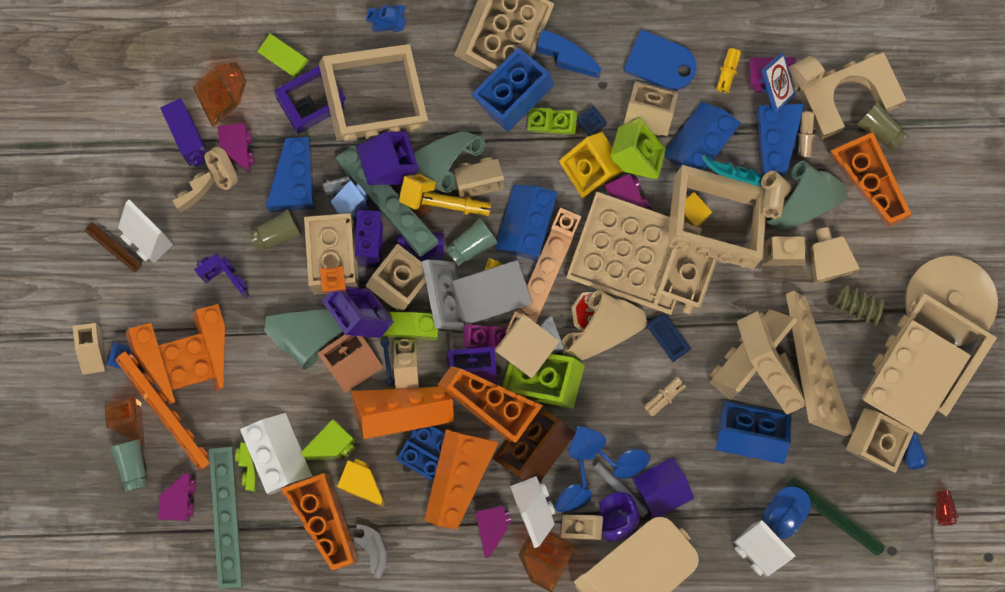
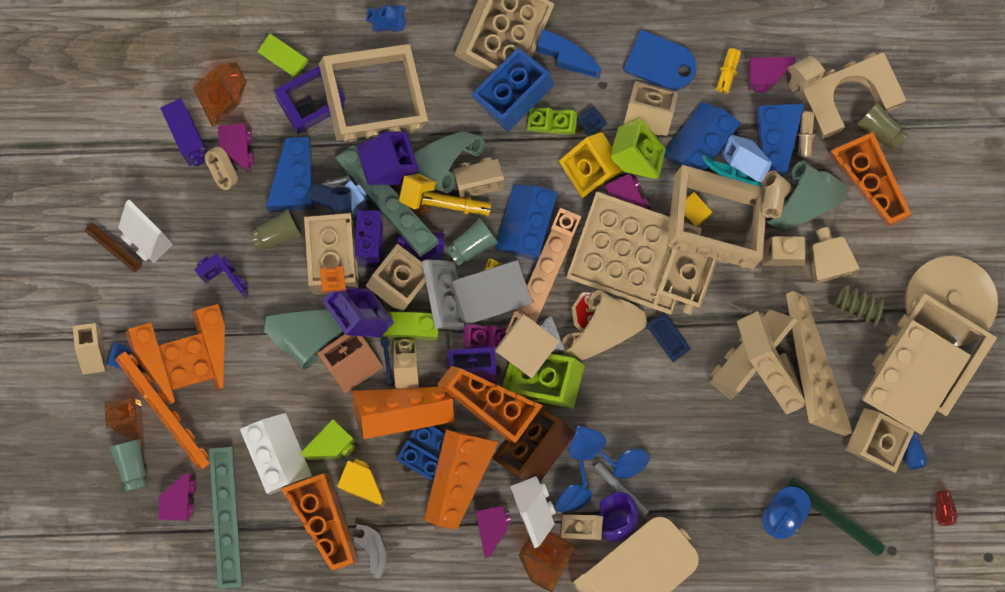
tan slope [172,172,215,213] -> none
lime slope [235,443,258,492] -> none
dark purple slope [632,457,694,518] -> none
tan axle [644,377,686,416] -> none
blue slope [715,400,791,464] -> none
white slope [733,520,795,577] -> none
piece [760,52,795,112] -> none
none -> dark blue piece [309,183,352,215]
none -> light blue slope [721,135,772,182]

